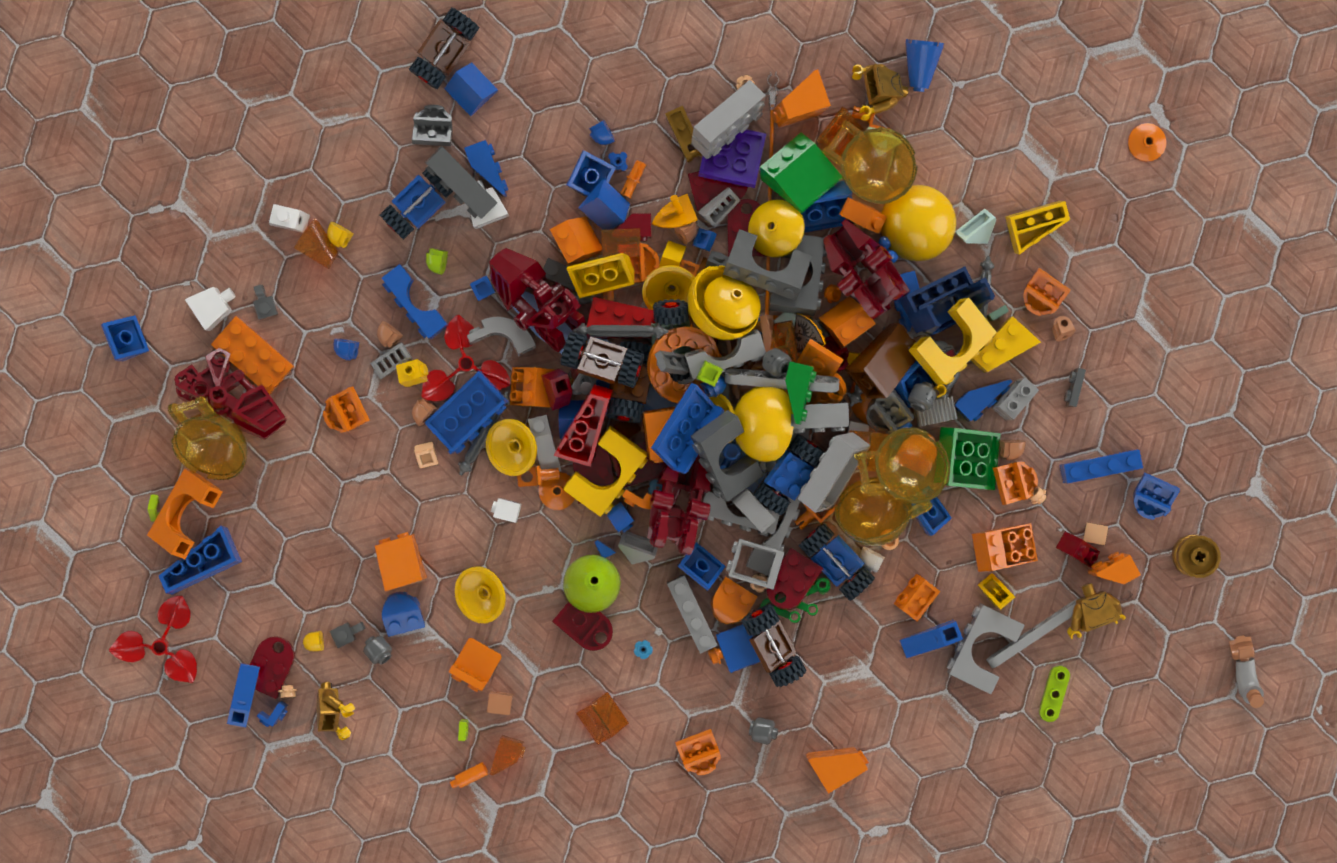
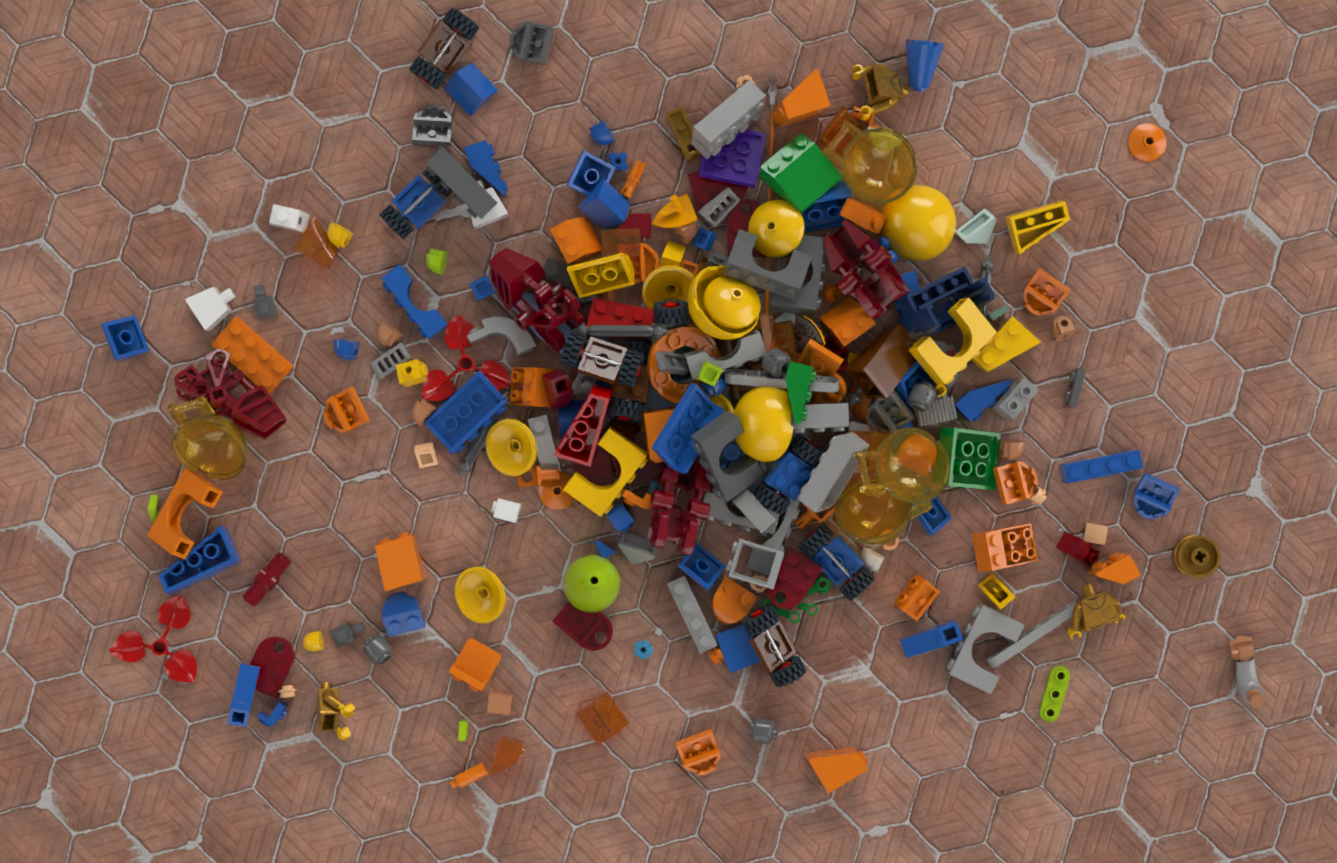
none -> dark red piece [242,552,292,607]
none -> dark grey slope [509,21,554,65]

